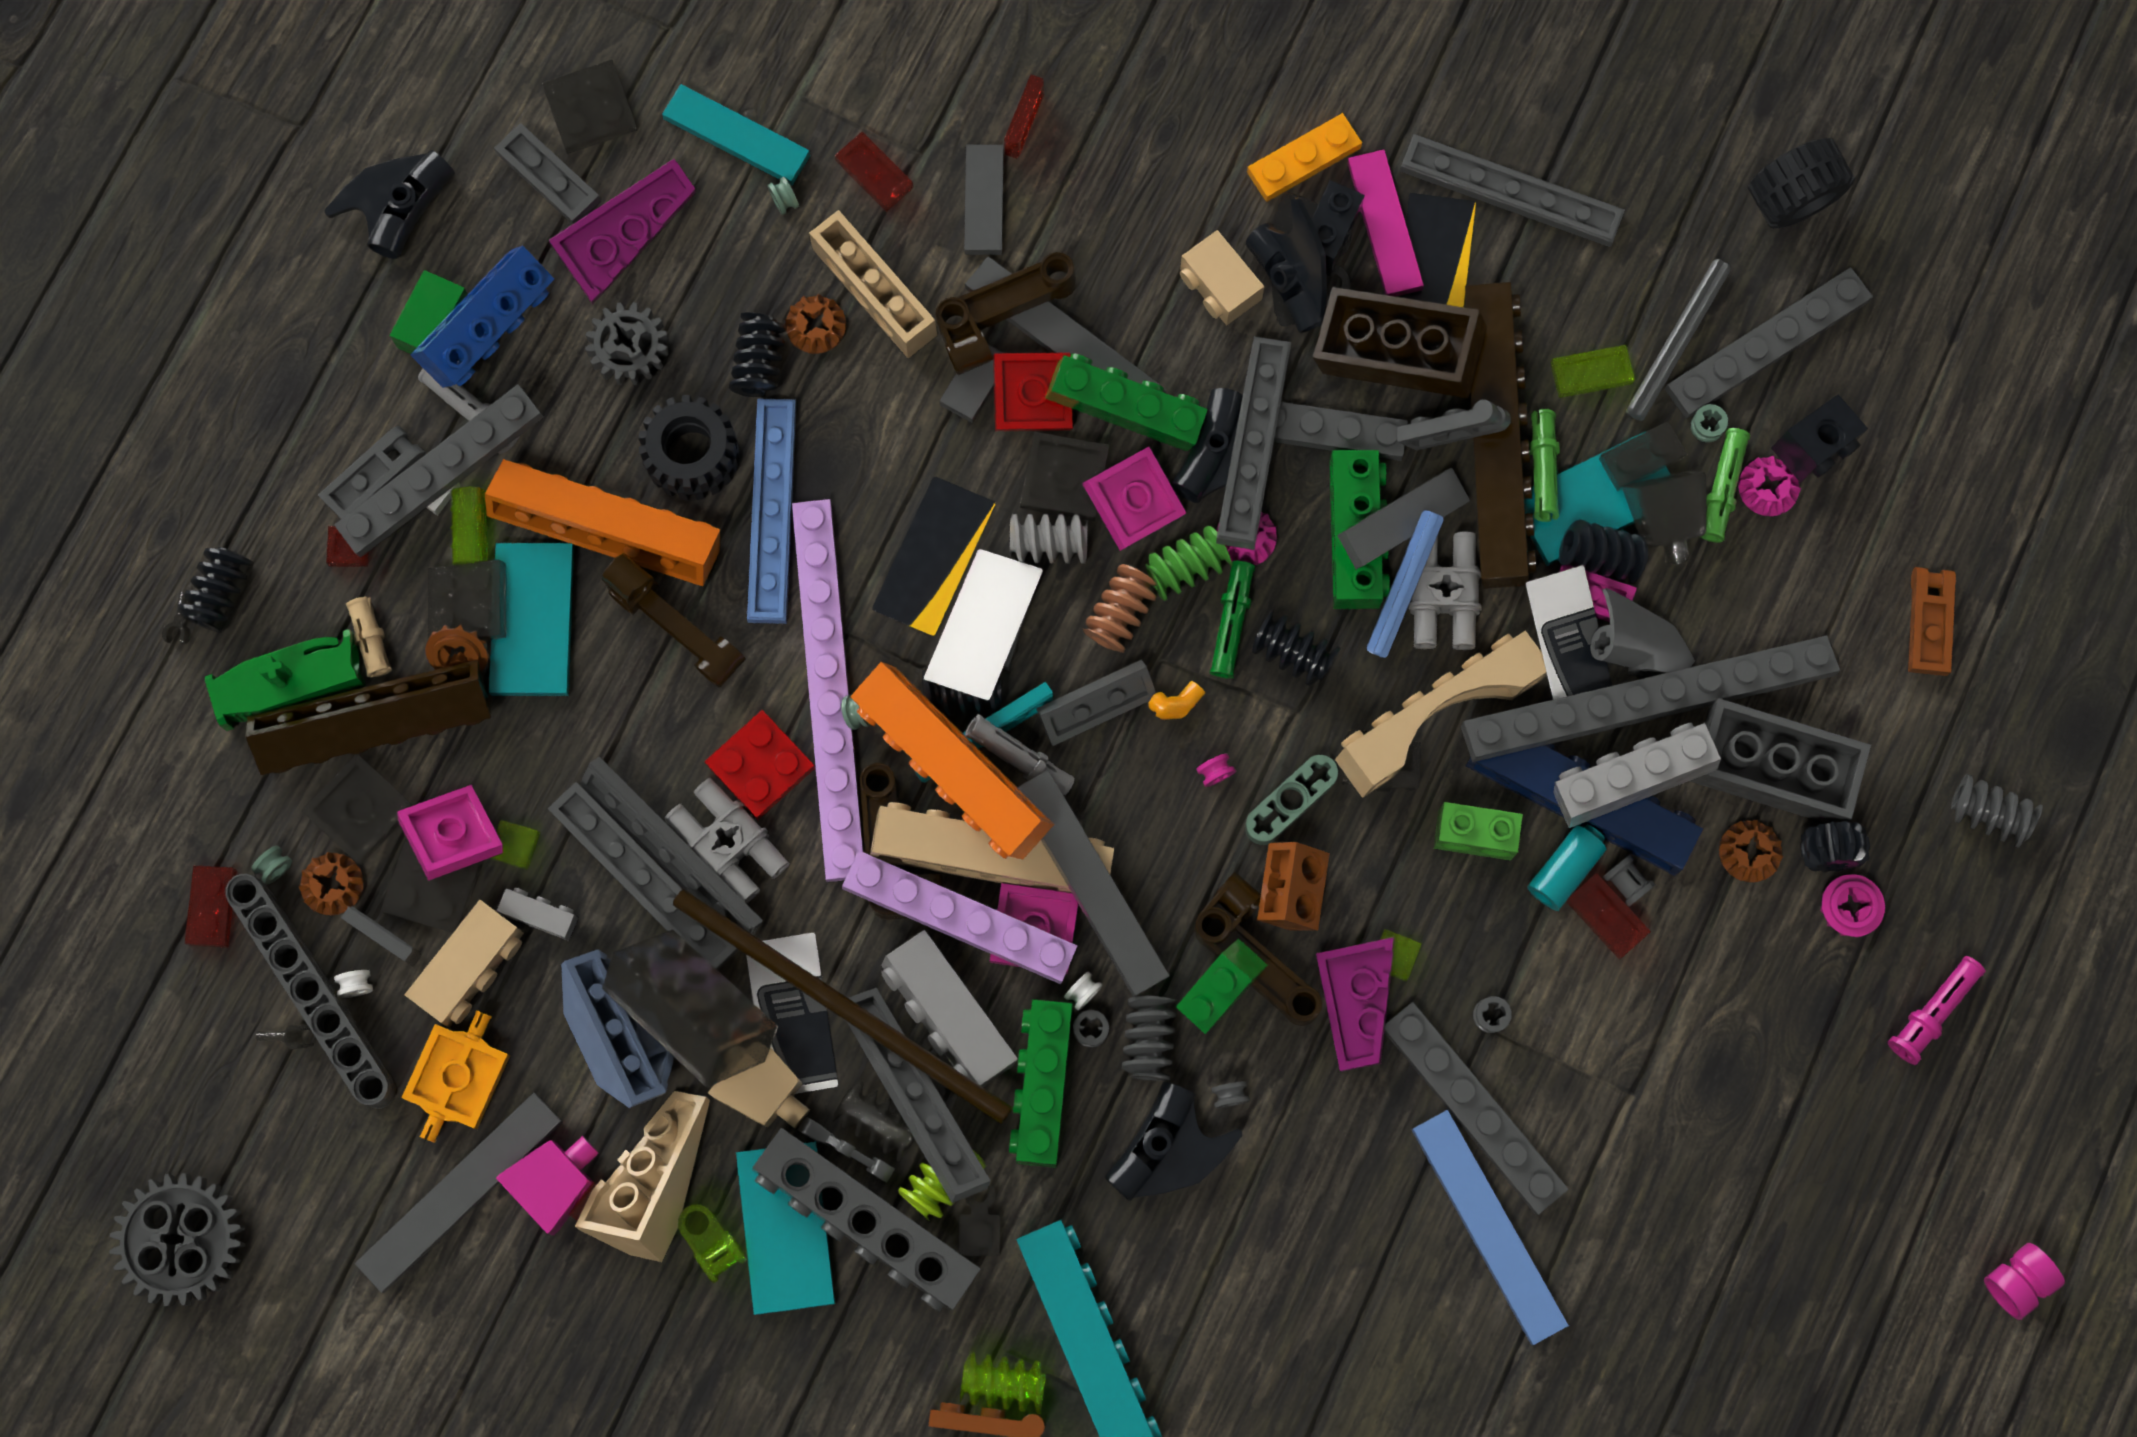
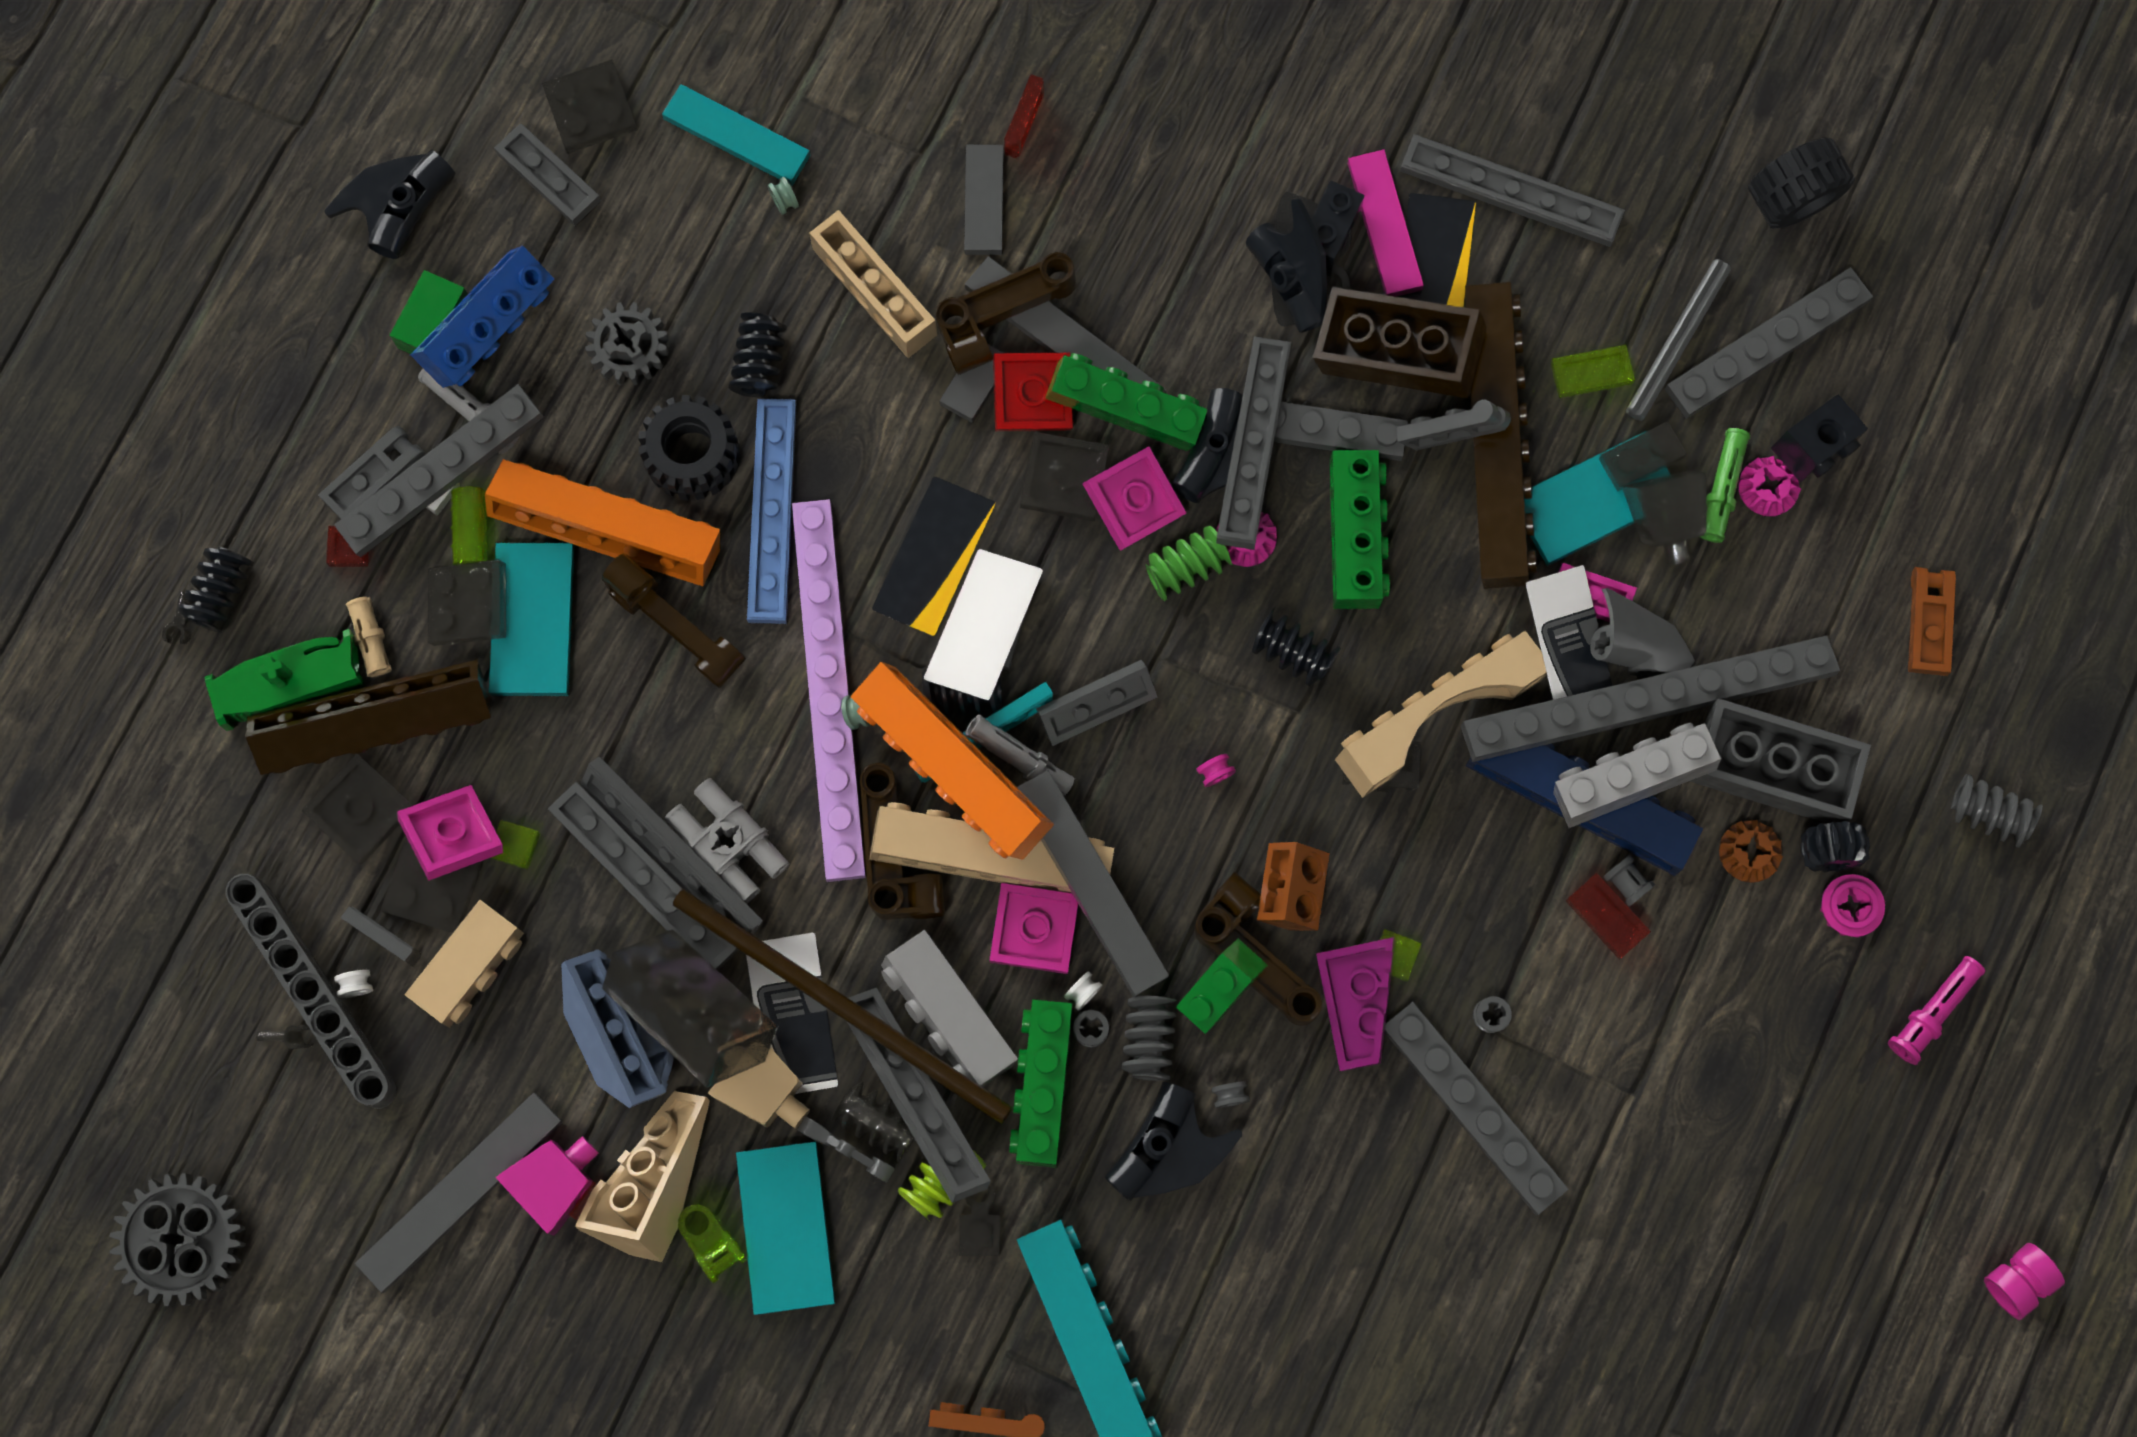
clear red plate [185,866,237,948] -> none
sand green bush [251,846,292,885] -> none
dark orange gear [299,852,364,916] -> none
light orange plate [401,1010,510,1143] -> none
dark orange gear [425,625,489,671] -> none
light grey piece [496,887,578,941] -> none
magenta wing [549,159,696,305] -> none
red plate [704,710,815,820] -> none
dark grey brick [752,1128,980,1312] -> none
dark orange gear [785,293,846,354] -> none
clear red plate [835,132,914,212] -> none
lavender plate [842,850,1077,984] -> none
clear neon green piece [960,1352,1046,1414] -> none
light grey piece [1010,514,1087,564] -> none
nougat piece [1083,564,1157,653] -> none
light orange arm [1148,681,1205,720] -> none
tan brick [1180,230,1264,326] -> none
green pin [1209,561,1255,679] -> none
sand green beam [1245,755,1338,845] -> none
light orange plate [1247,113,1362,202] -> none
dark grey tile [1337,467,1470,569] -> none
medium blue axle [1367,510,1444,658] -> none
light grey pin [1408,532,1482,650] -> none
medium blue tile [1412,1110,1569,1345] -> none
bright green brick [1433,802,1523,861] -> none
teal brick [1527,825,1607,911] -> none
bright green pin [1529,409,1560,522] -> none
black piece [1558,519,1648,583] -> none
sand green bush [1690,404,1728,443] -> none

